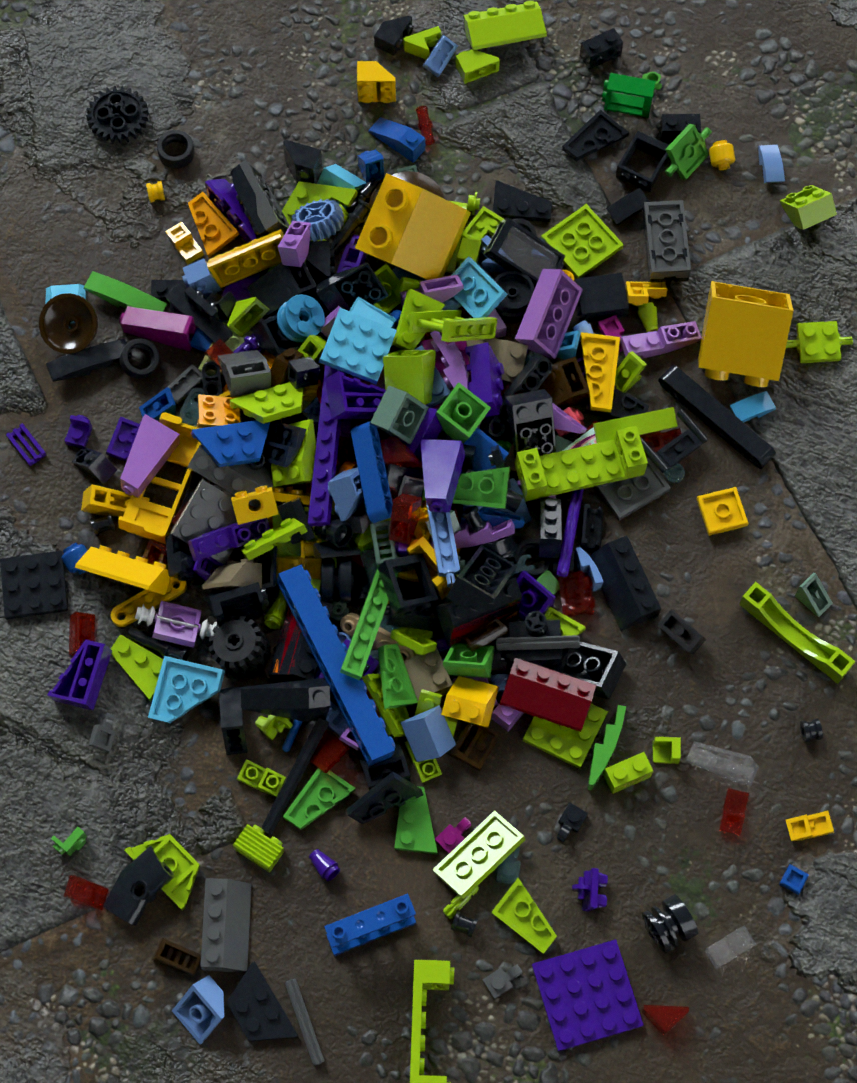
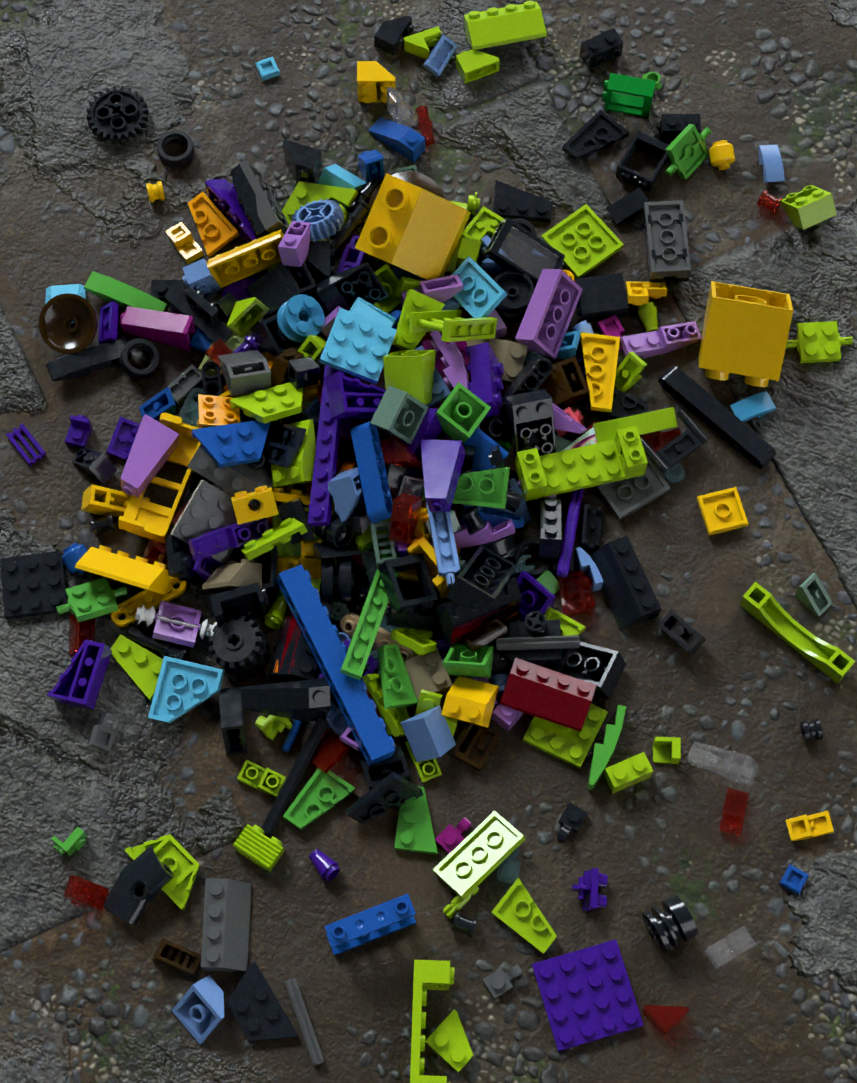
none -> bright green plate [56,577,127,623]
none -> dark purple plate [98,301,119,344]
none -> medium azure tile [255,57,280,81]
none -> clear slope [387,87,417,127]
none -> lime wing [425,1009,473,1073]
none -> clear red bush [757,190,782,214]

